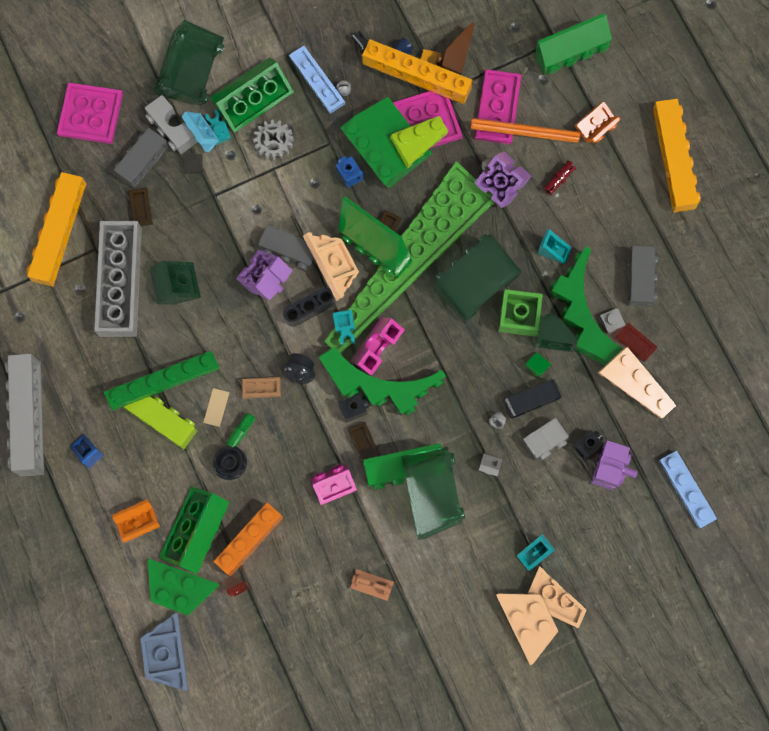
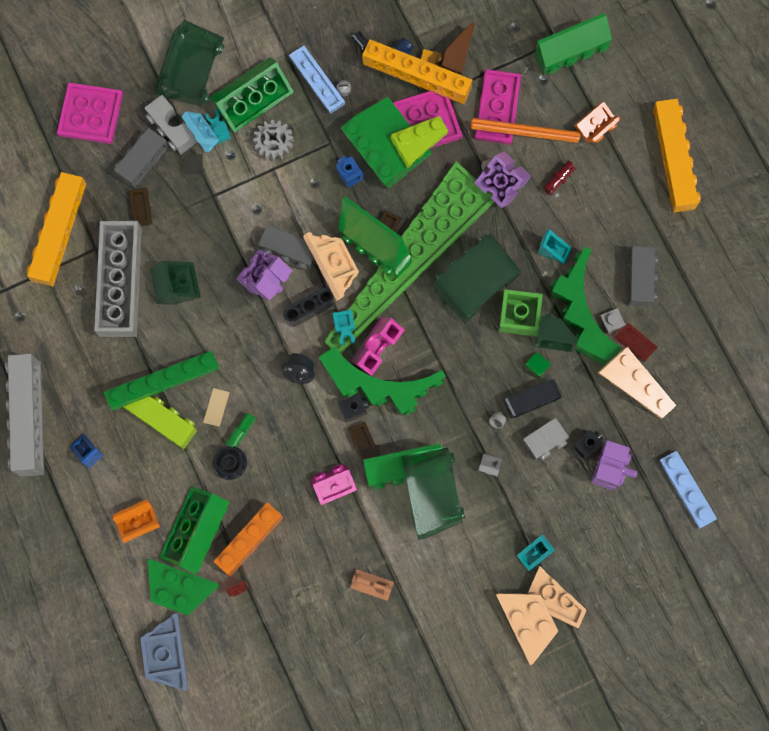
medium nougat plate [242,377,281,399] -> none

